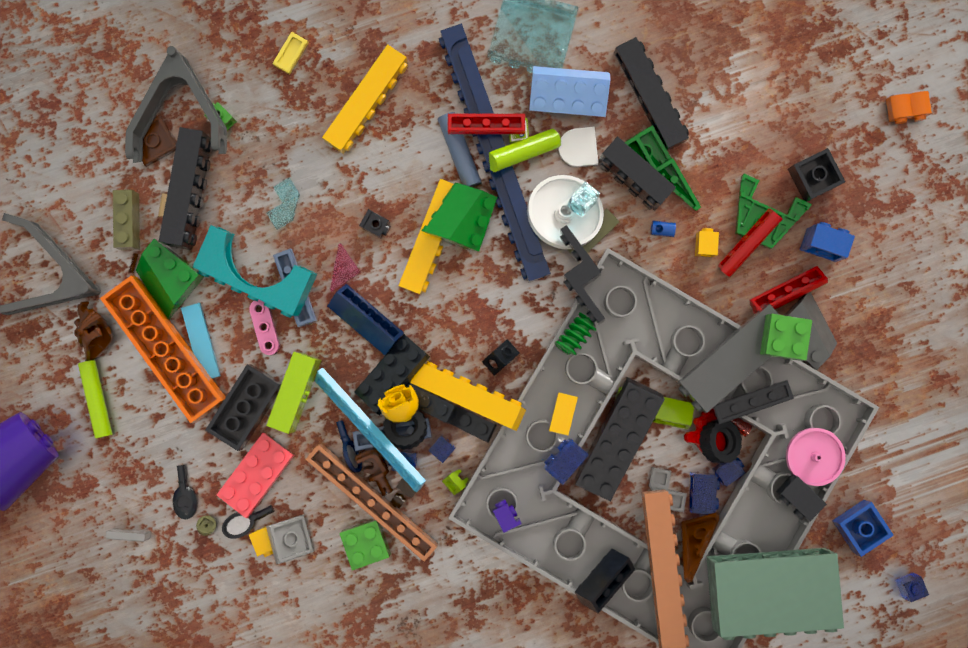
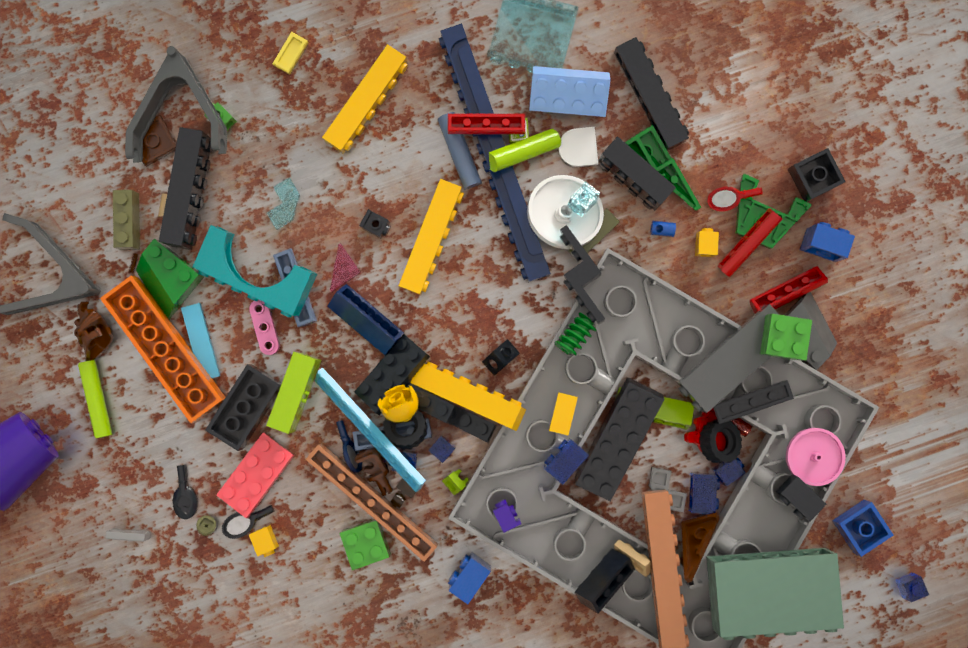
light grey tile [266,515,314,564] -> none
green wedge [421,183,497,252] -> none
orange brick [886,91,932,124] -> none
none -> blue brick [448,552,491,604]
none -> tan plate [614,540,651,577]
none -> red piece [707,186,763,212]

